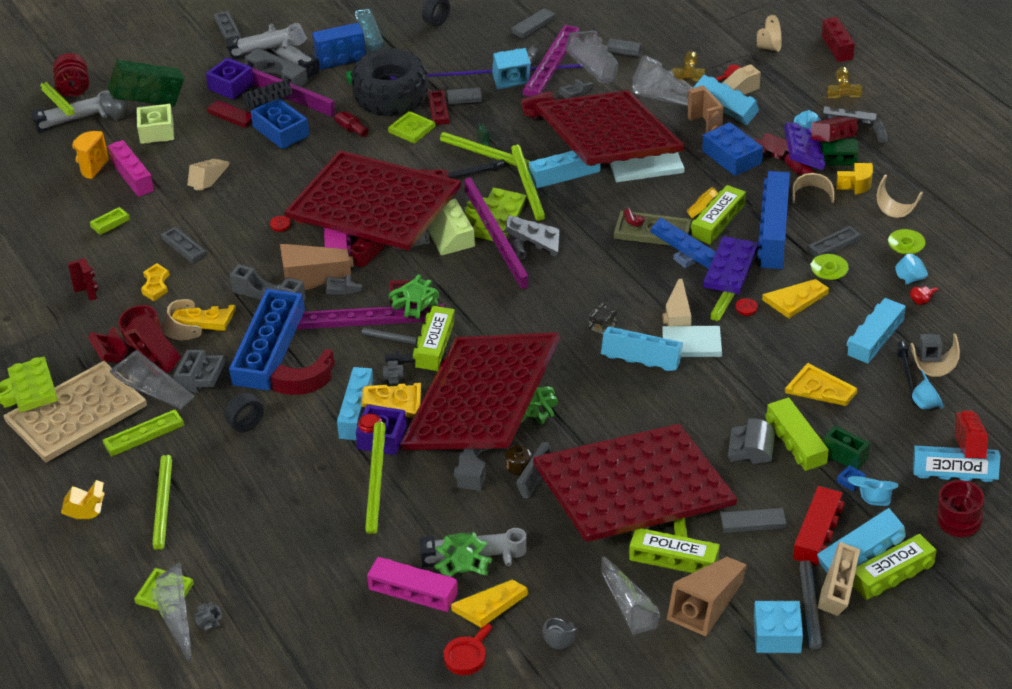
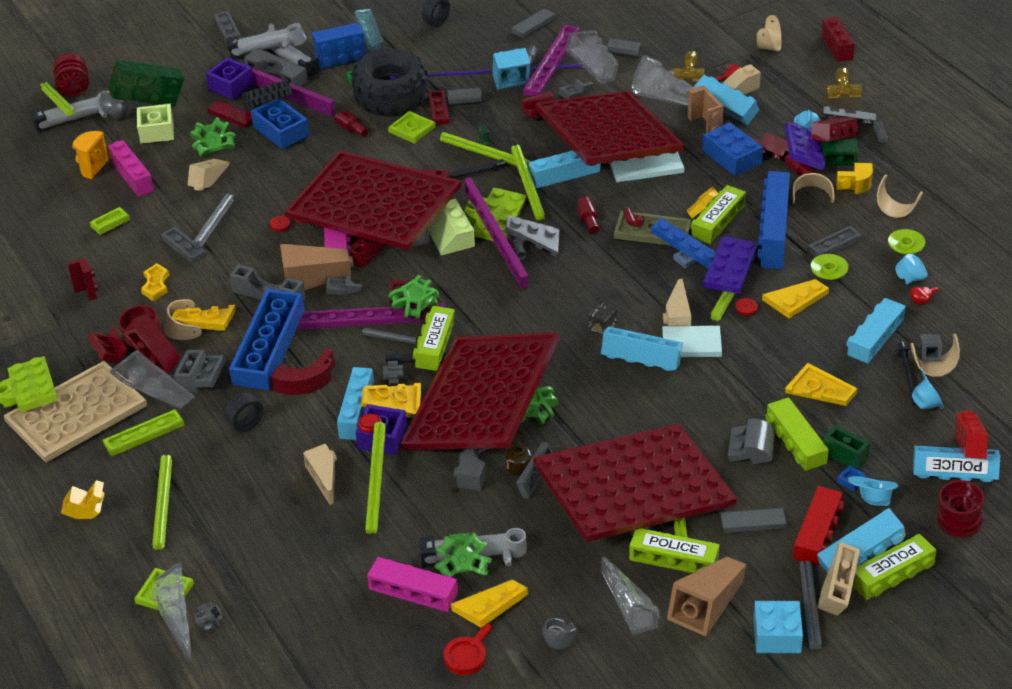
none -> bright green piece [190,117,236,157]
none -> dark grey axle [193,193,234,248]
none -> tan slope [303,444,337,505]
none -> dark red arm [577,197,600,234]

